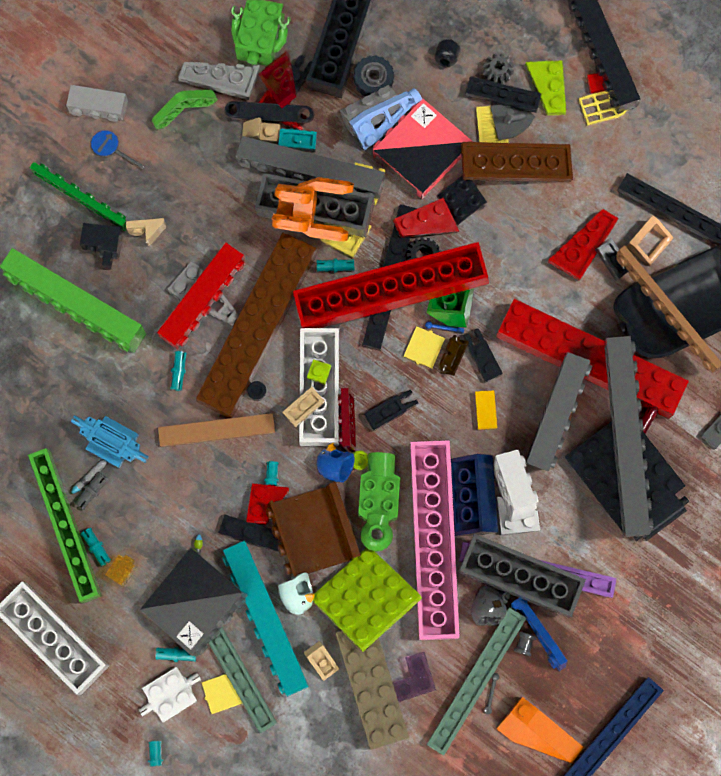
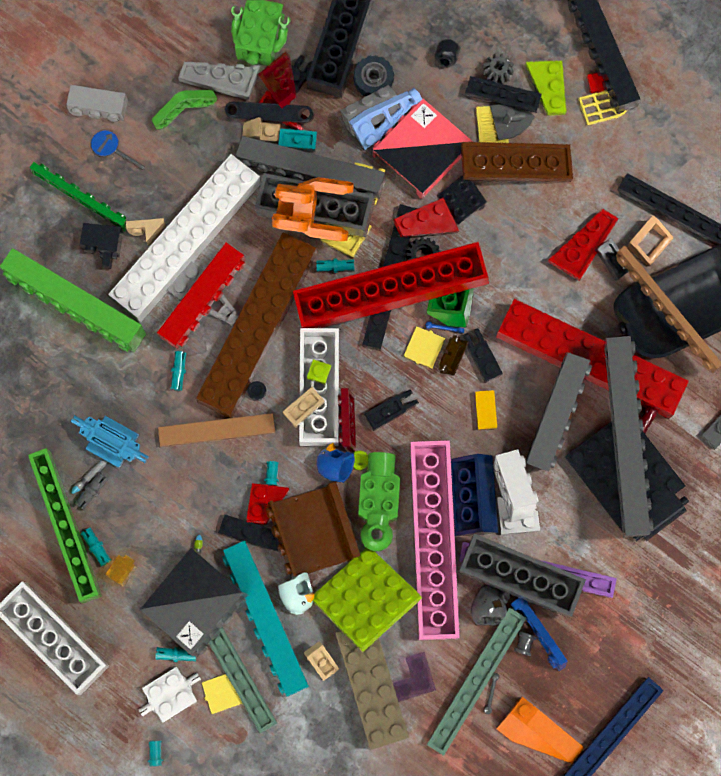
none -> white brick [108,154,261,323]

